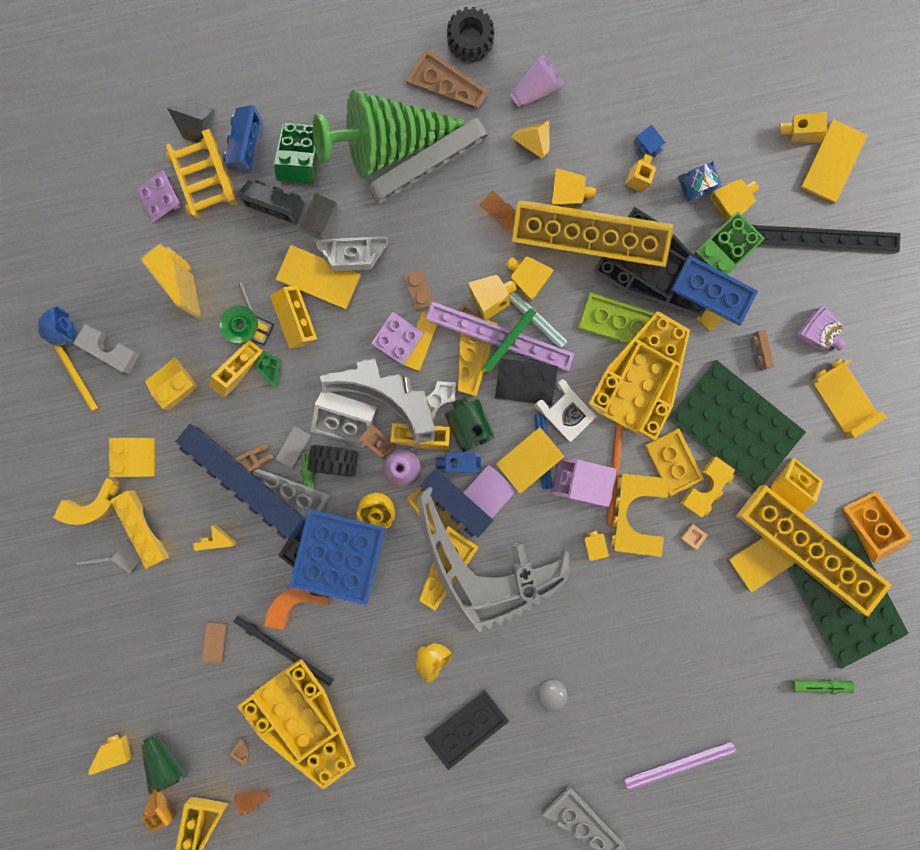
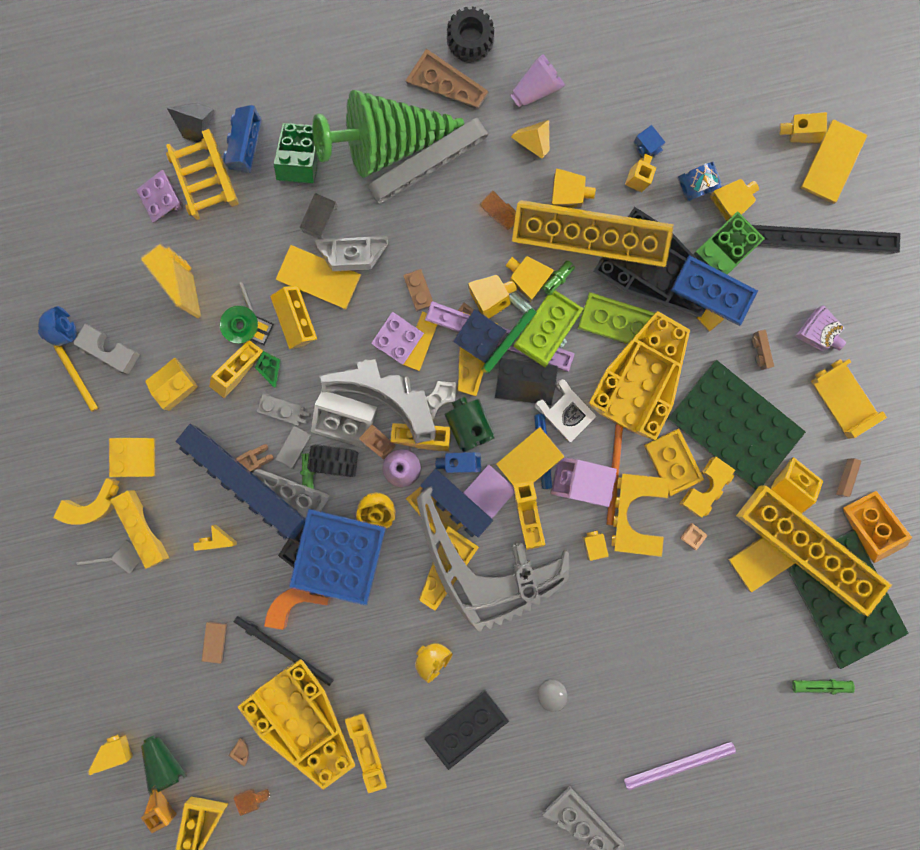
black slope [236,180,305,225] -> none
none -> light grey hinge [256,394,310,426]
none -> yellow slope [345,713,387,794]
none -> dark blue plate [453,309,506,363]
none -> lime tile [513,290,584,368]
none -> yellow arch [513,481,545,550]
none -> bright green pin [542,260,575,295]
none -> medium nougat tile [836,458,861,497]

